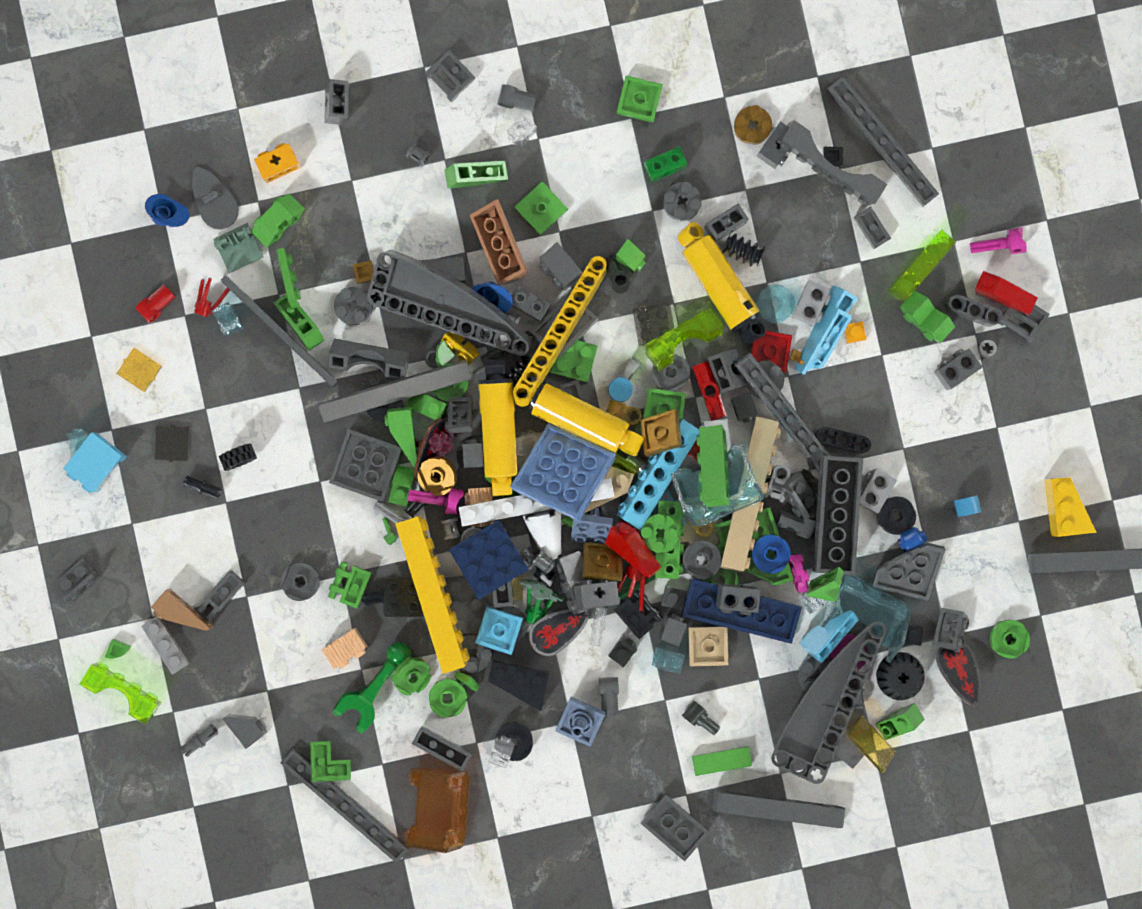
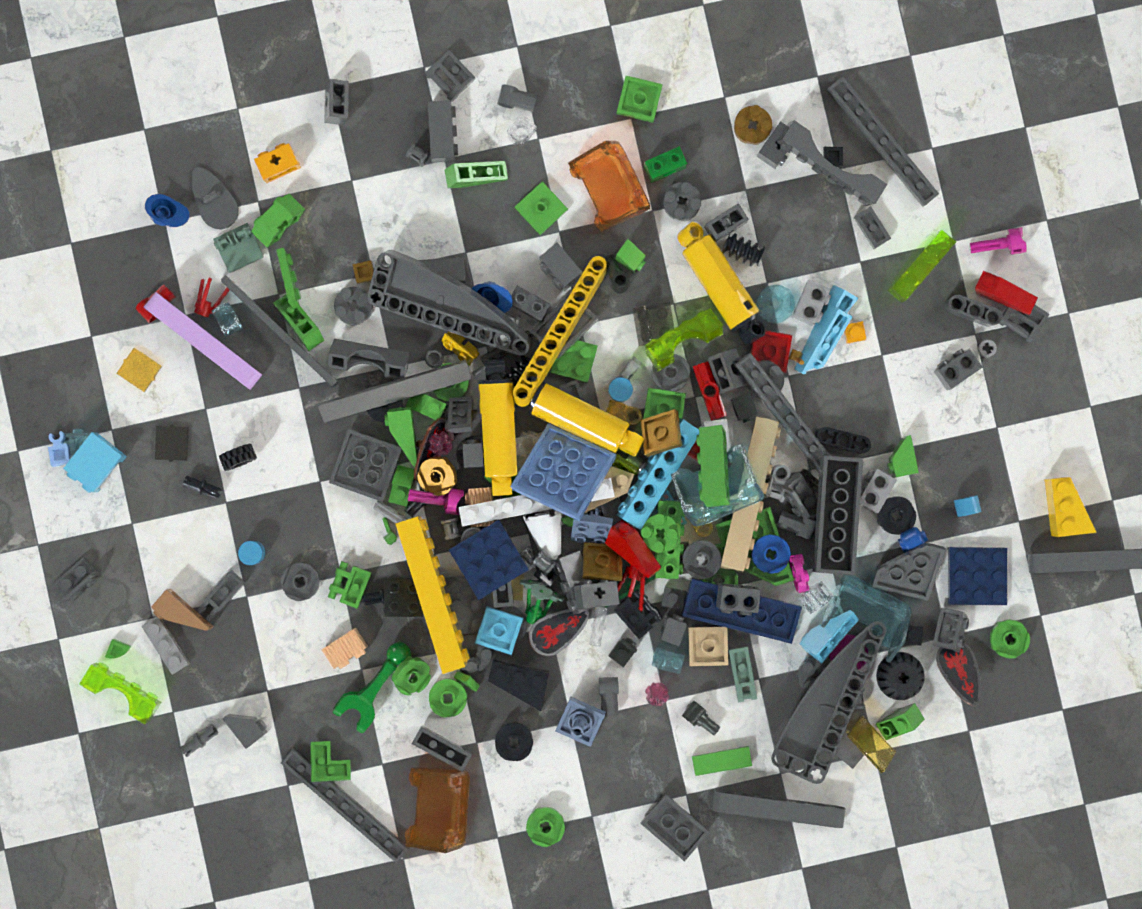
tile [436,340,455,367] -> none
nougat slope [470,199,527,286] -> none
clear brick [488,736,515,768] -> none
bright green slope [806,567,844,602] -> none
bright green brick [900,291,955,343] -> none
none -> light blue plate [48,431,71,467]
none -> lavender beam [144,292,262,390]
none -> dark azure piece [238,541,265,565]
none -> dark grey brick [428,100,458,163]
none -> bright green plate [526,807,565,847]
none -> clear orange windscreen [568,141,650,232]
none -> clear pink gear [645,682,670,706]
none -> sand green plate [728,646,757,703]
none -> bright green slope [887,435,919,478]
none -> dark blue plate [948,547,1007,605]

